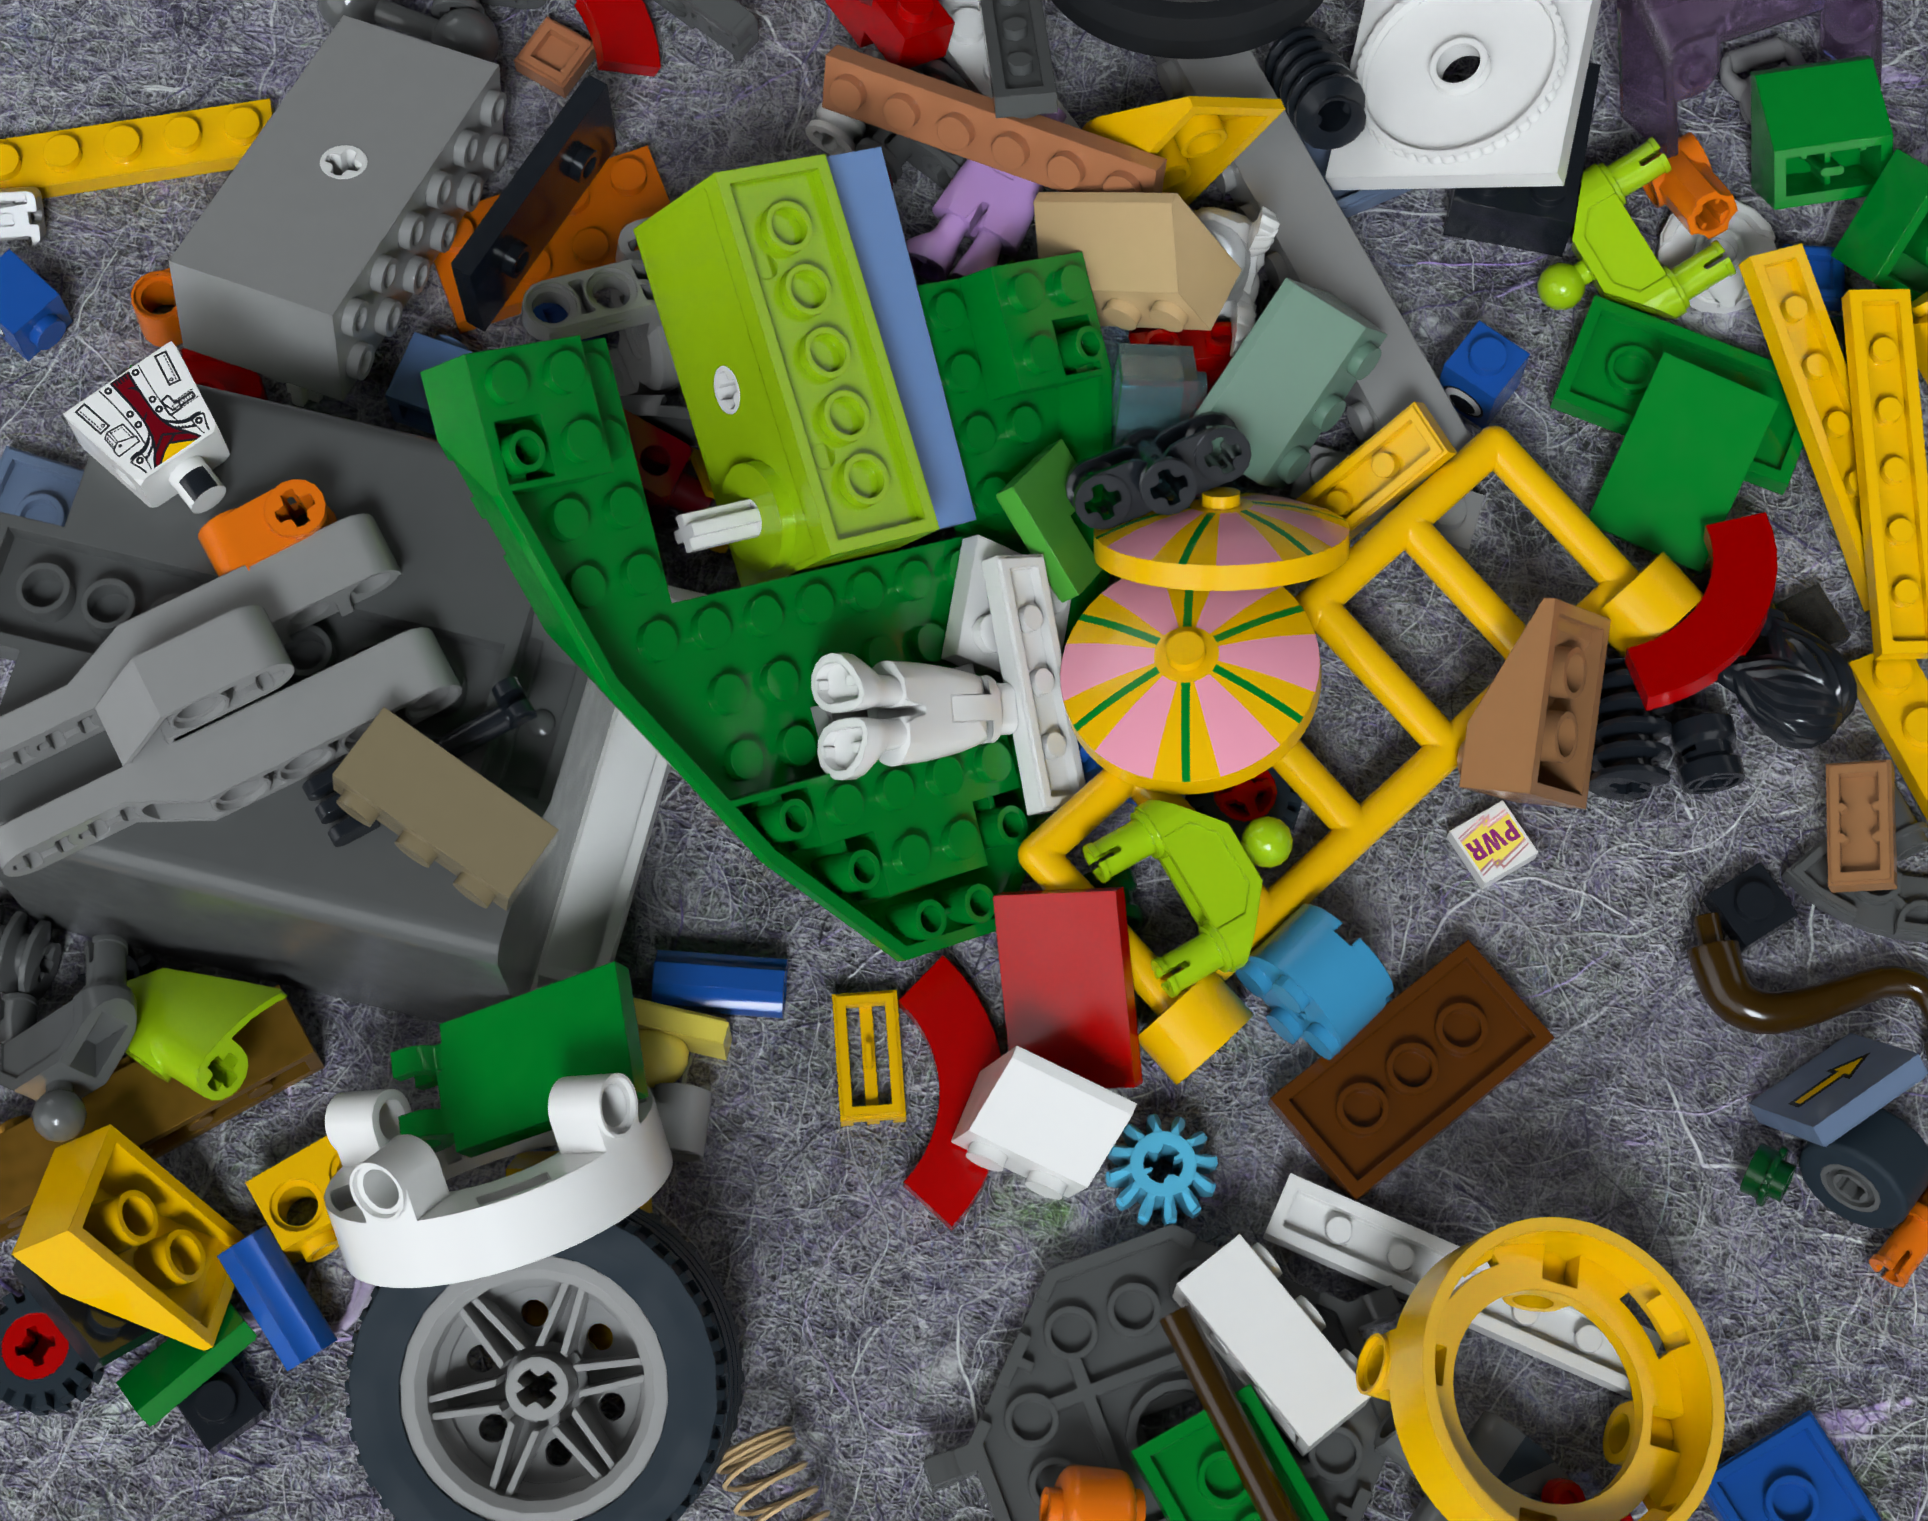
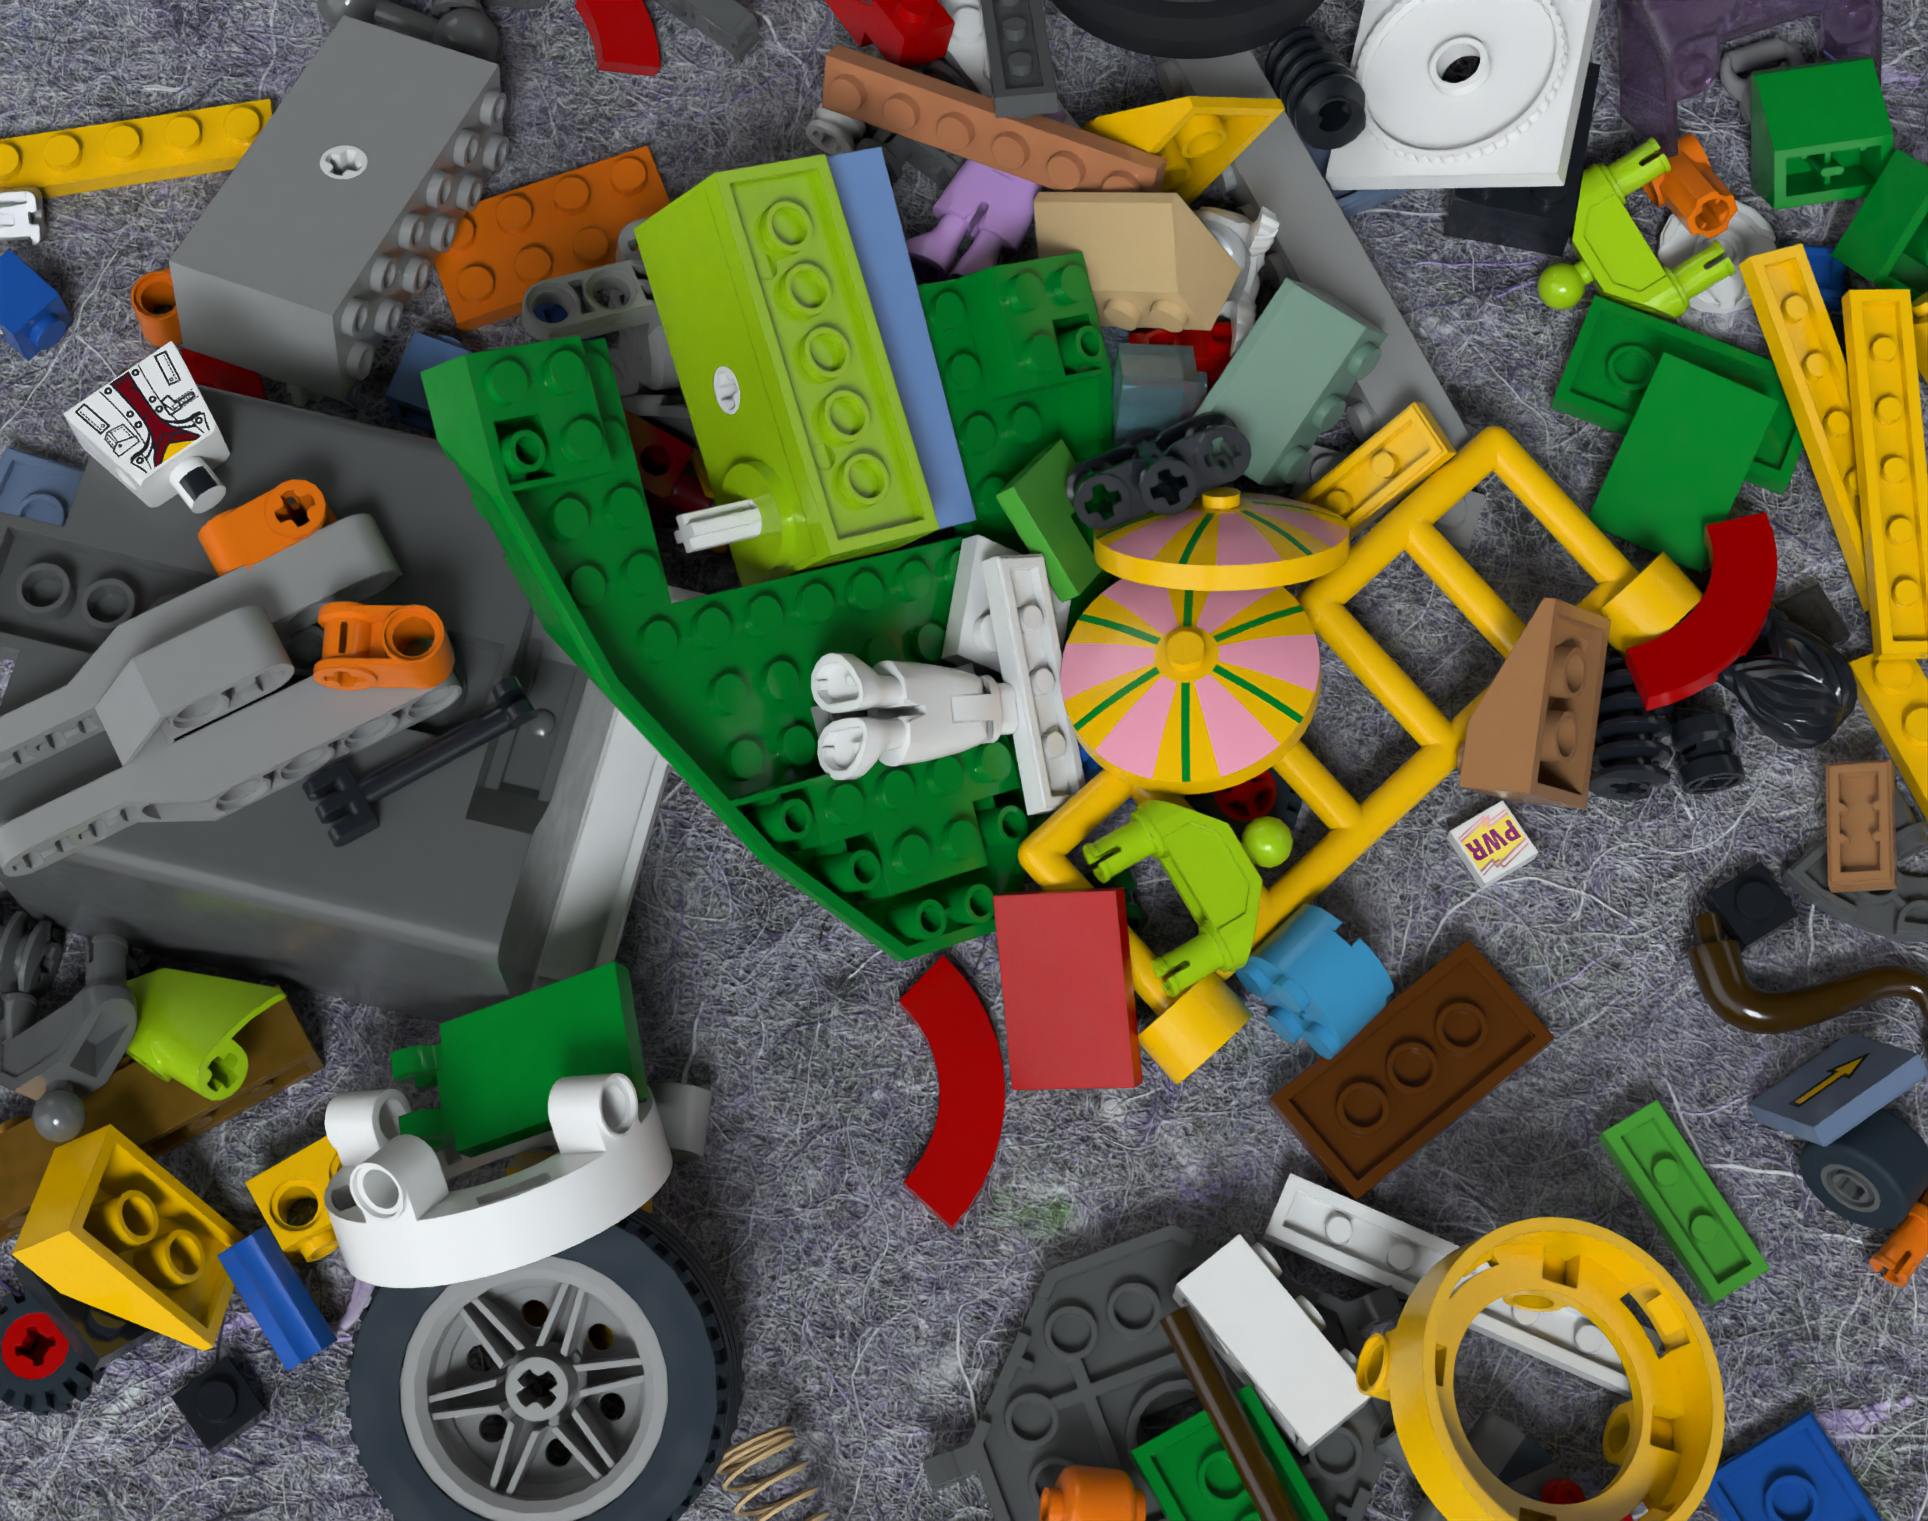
green tile [116,1301,257,1427] -> none
dark tan brick [332,707,559,911] -> none
black plate [451,75,618,332] -> none
nougat tile [514,16,596,98] -> none
light yellow tile [633,997,732,1088] -> none
blue axle [652,950,788,1019] -> none
yellow tile [832,990,906,1127] -> none
white slope [951,1046,1137,1200] -> none
medium azure gear [1105,1114,1218,1226] -> none
blue brick [1439,320,1530,429] -> none
dark green plate [1740,1143,1796,1206] -> none
none -> orange piece [313,601,455,691]
none -> bright green plate [1598,1100,1770,1307]

